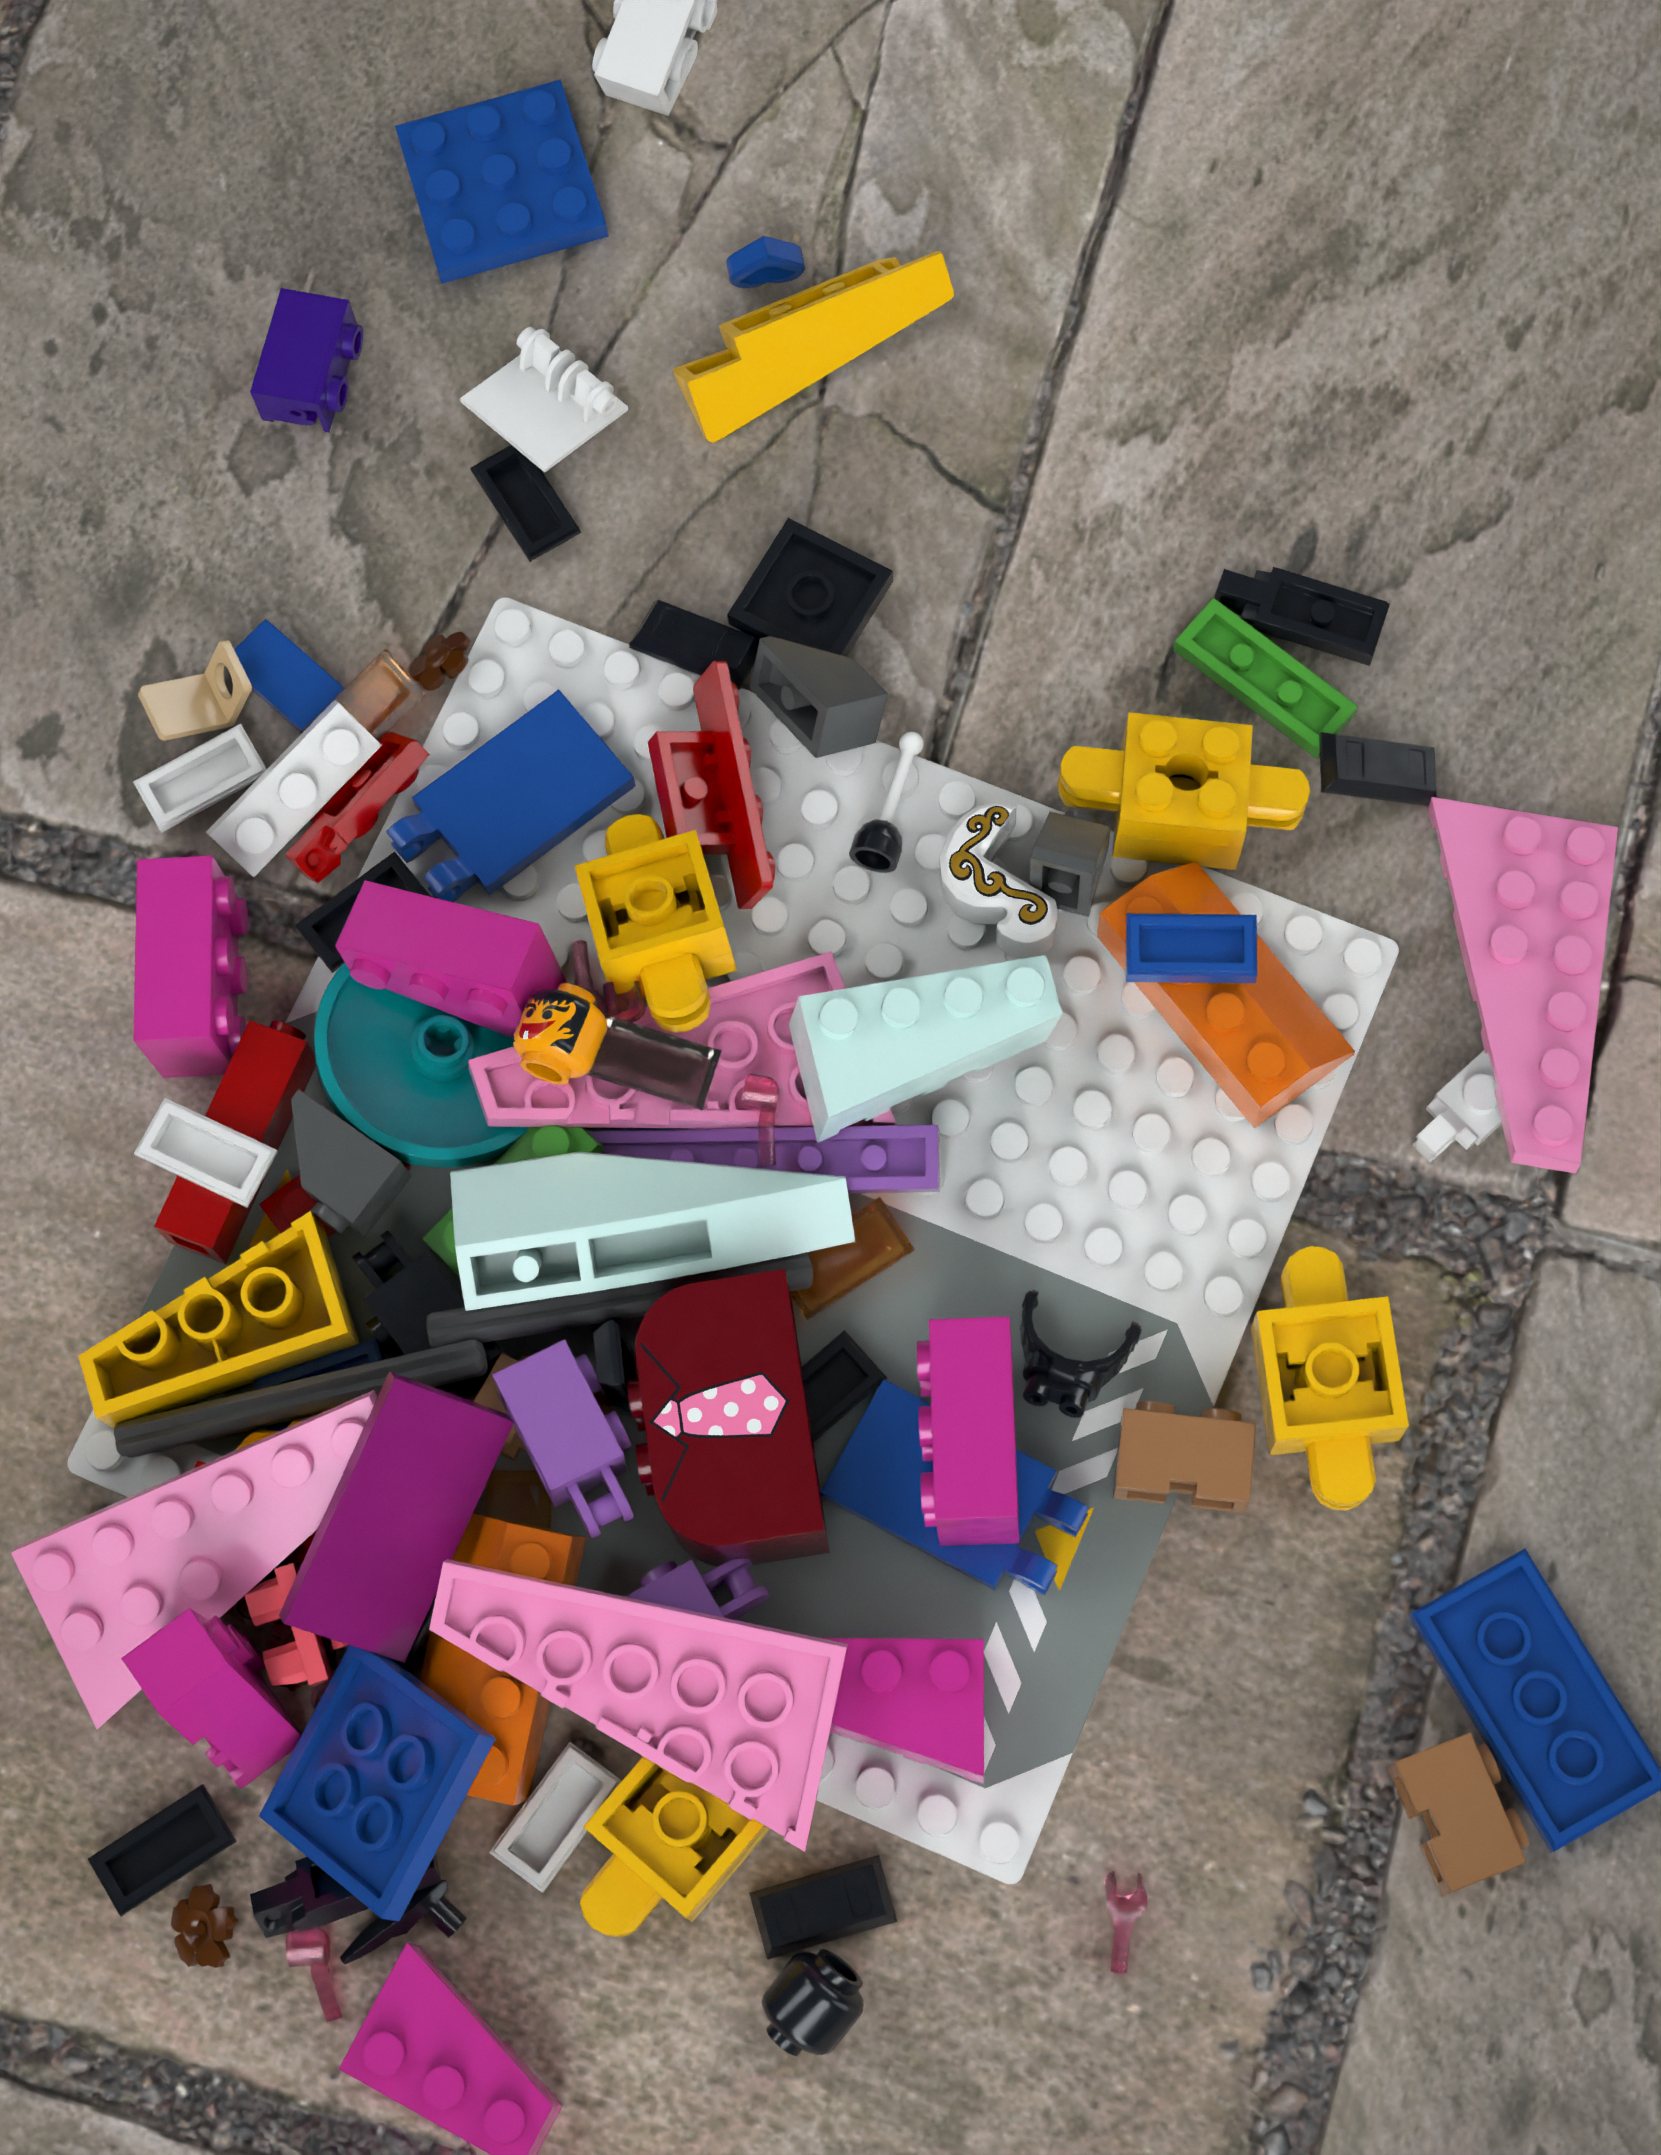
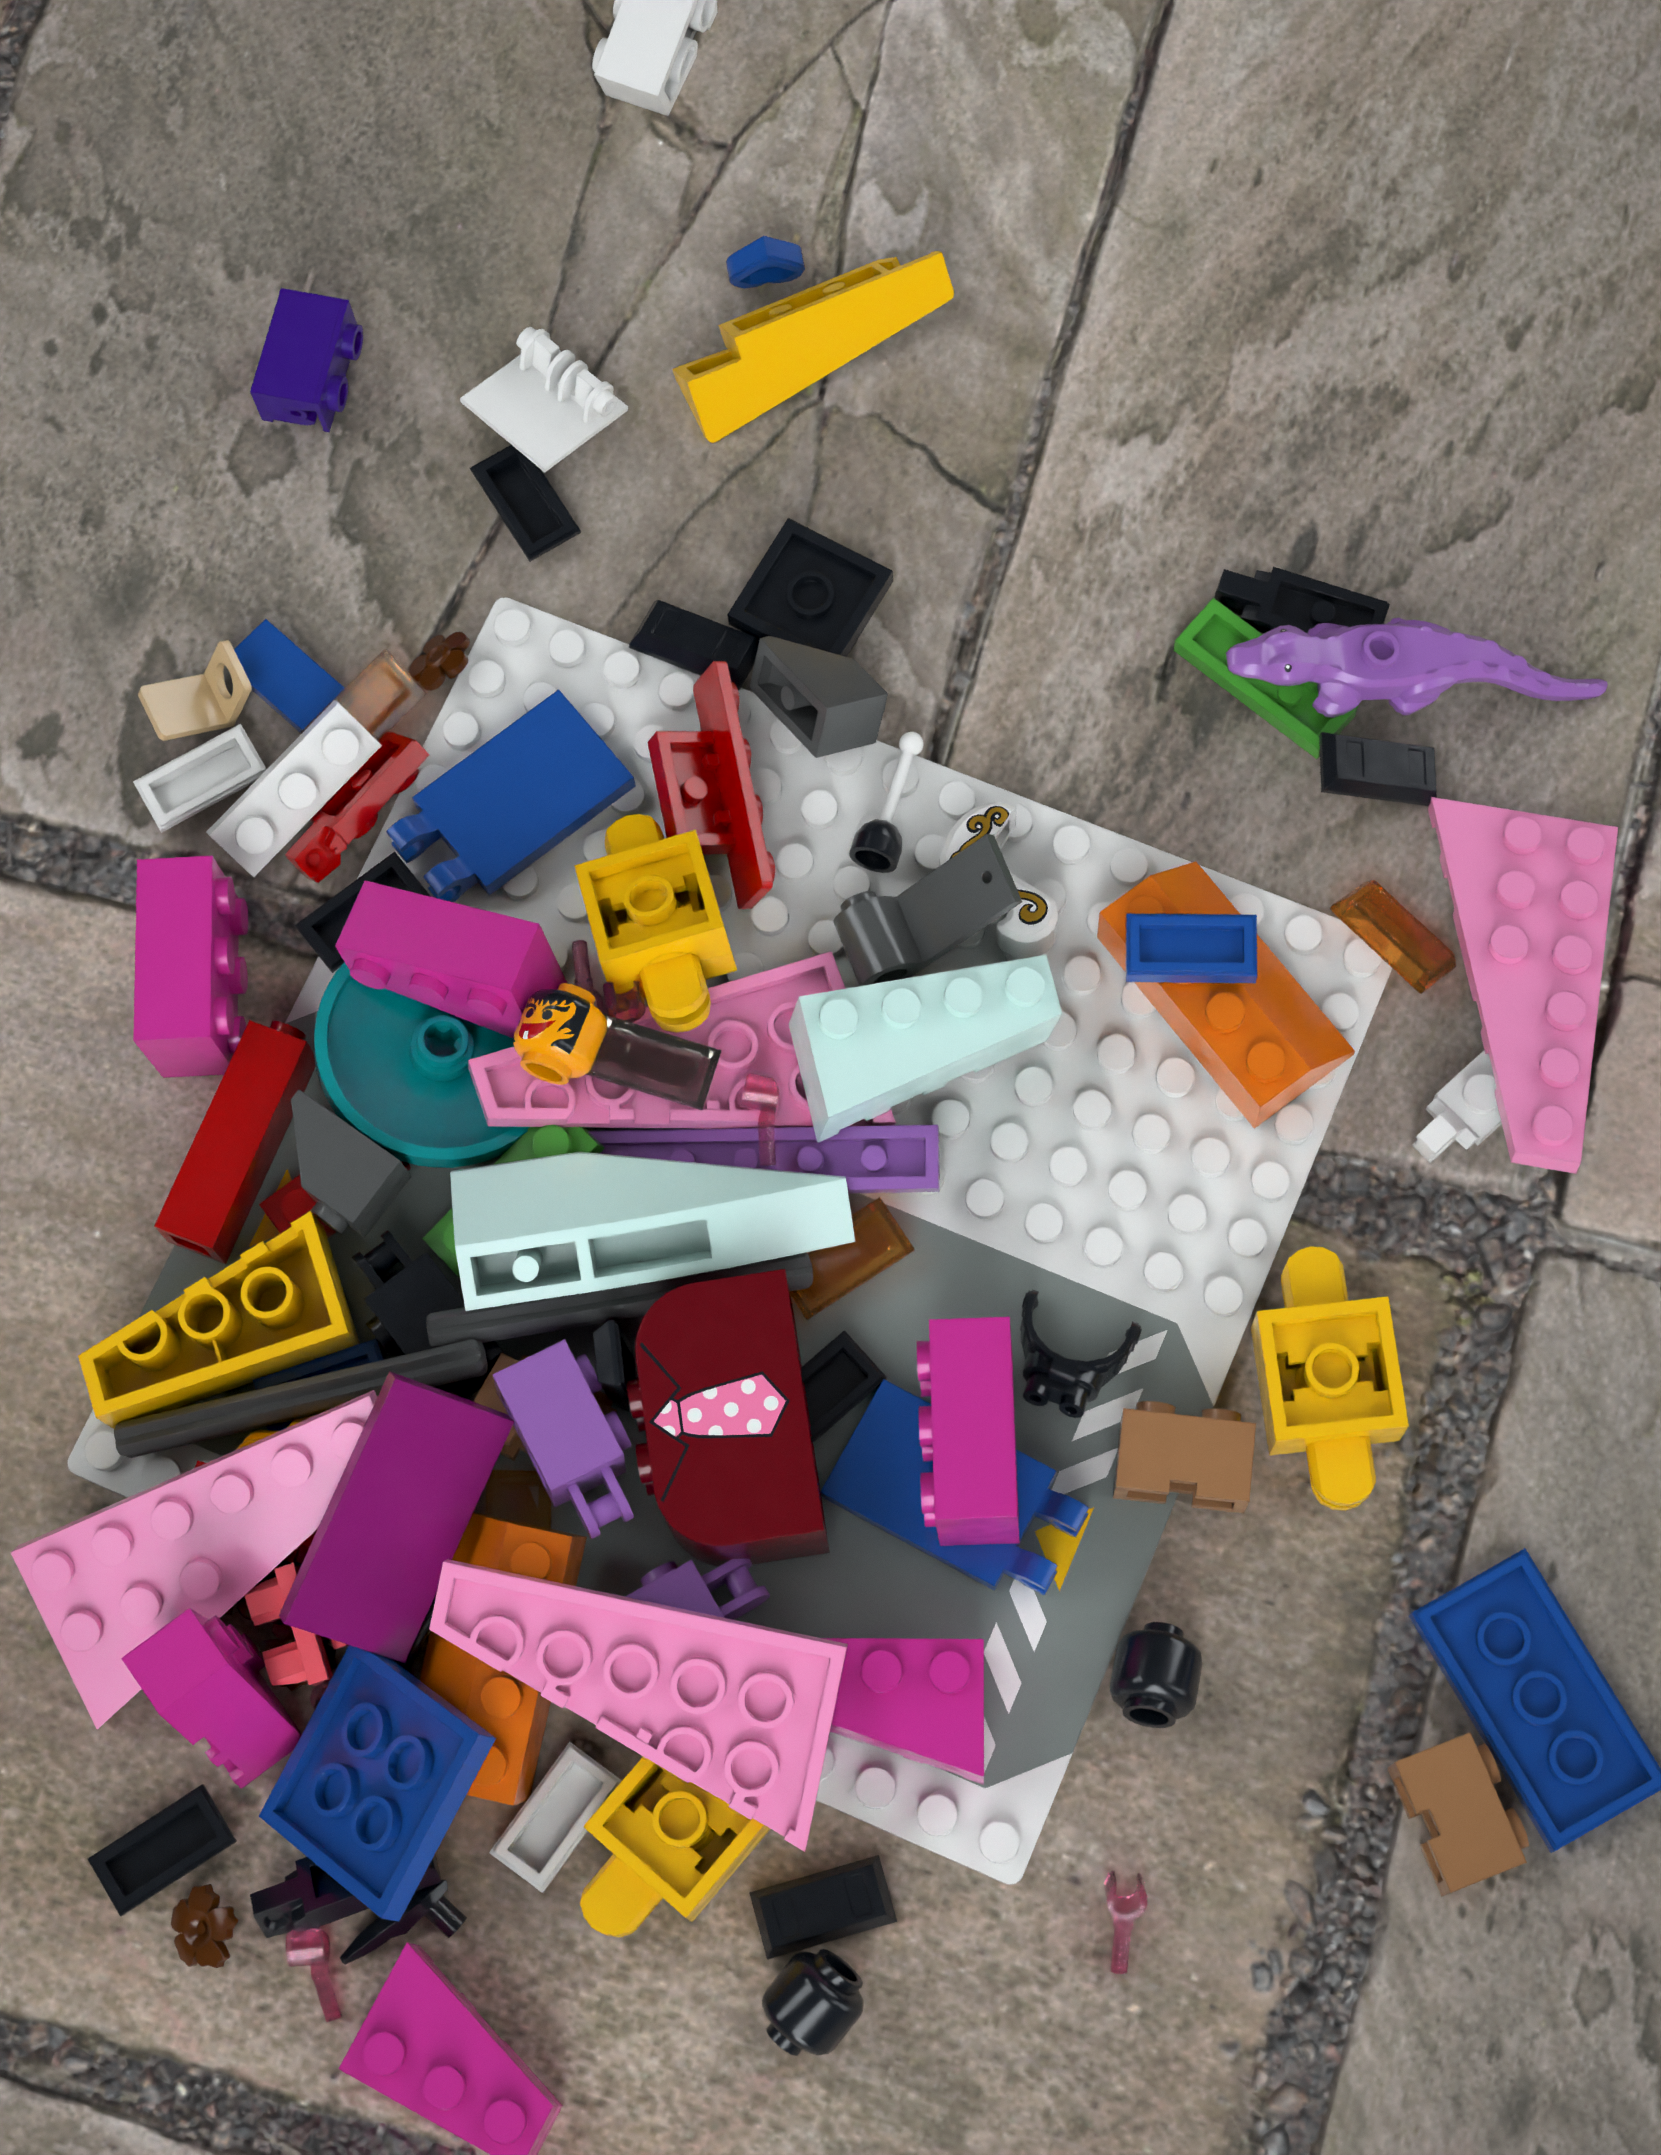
white tile [134,1098,278,1208] -> none
blue plate [395,79,609,284] -> none
dark grey slope [1029,811,1111,917] -> none
yellow brick [1057,712,1310,870] -> none
none -> dark grey door [833,834,1022,986]
none -> black head [1110,1622,1203,1728]
none -> medium lavender animal [1226,618,1608,718]
none -> clear orange tile [1330,880,1456,994]

